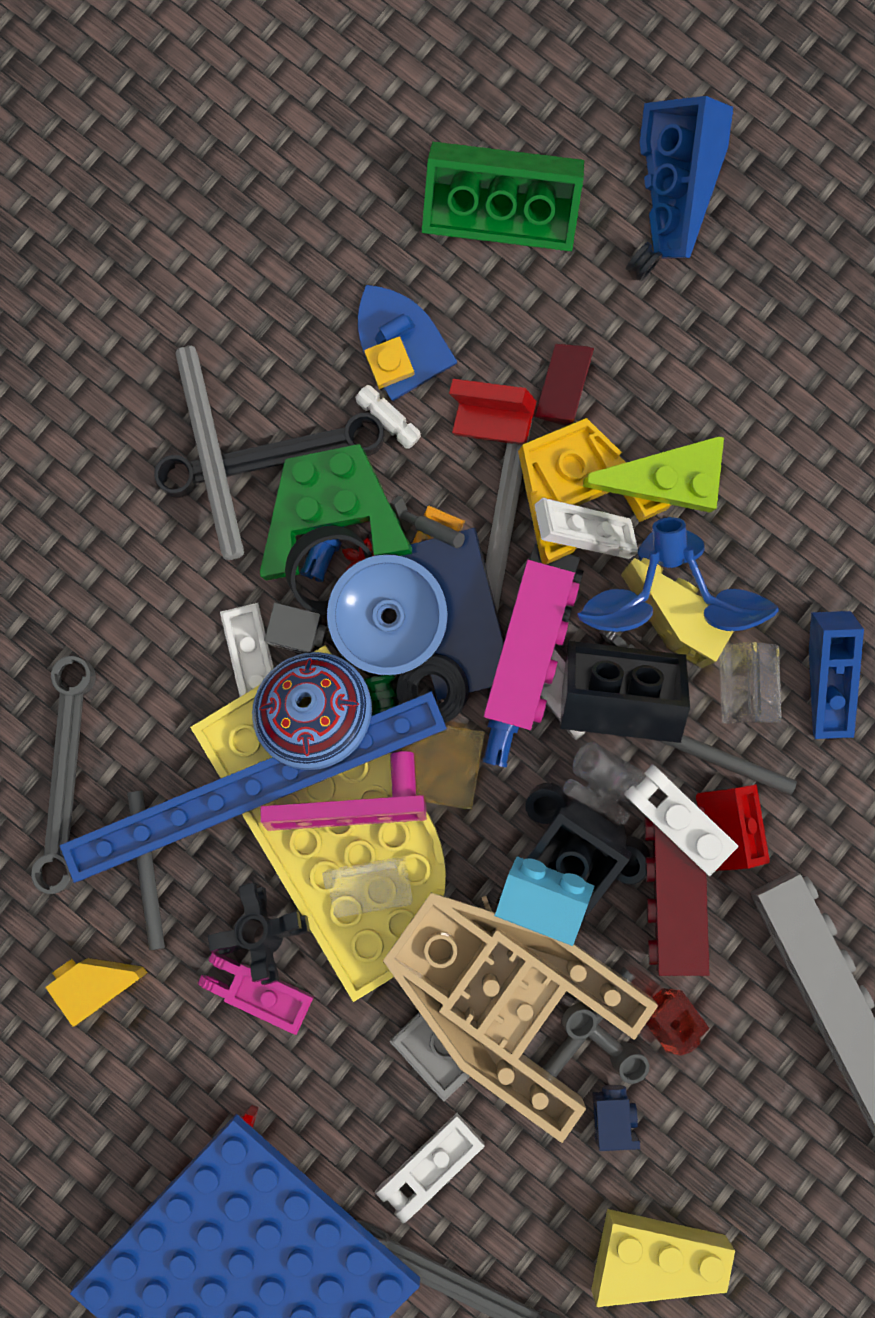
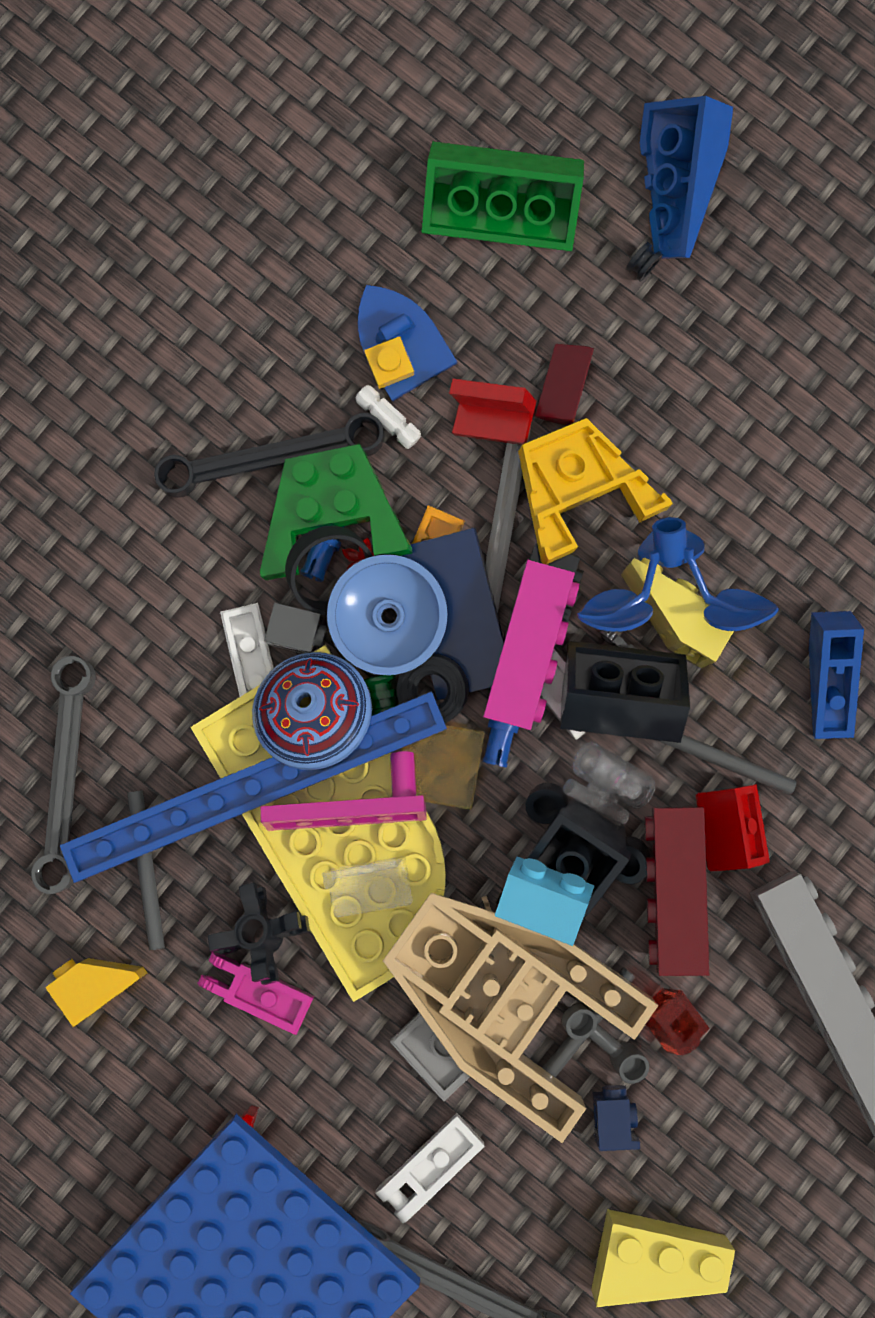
light grey axle [175,345,244,560] -> none
dark grey piece [390,495,465,548] -> none
white tile [534,498,638,559] -> none
lime wing [583,437,724,513] -> none
white plate [624,764,739,876] -> none
clear panel [720,642,781,724] -> none

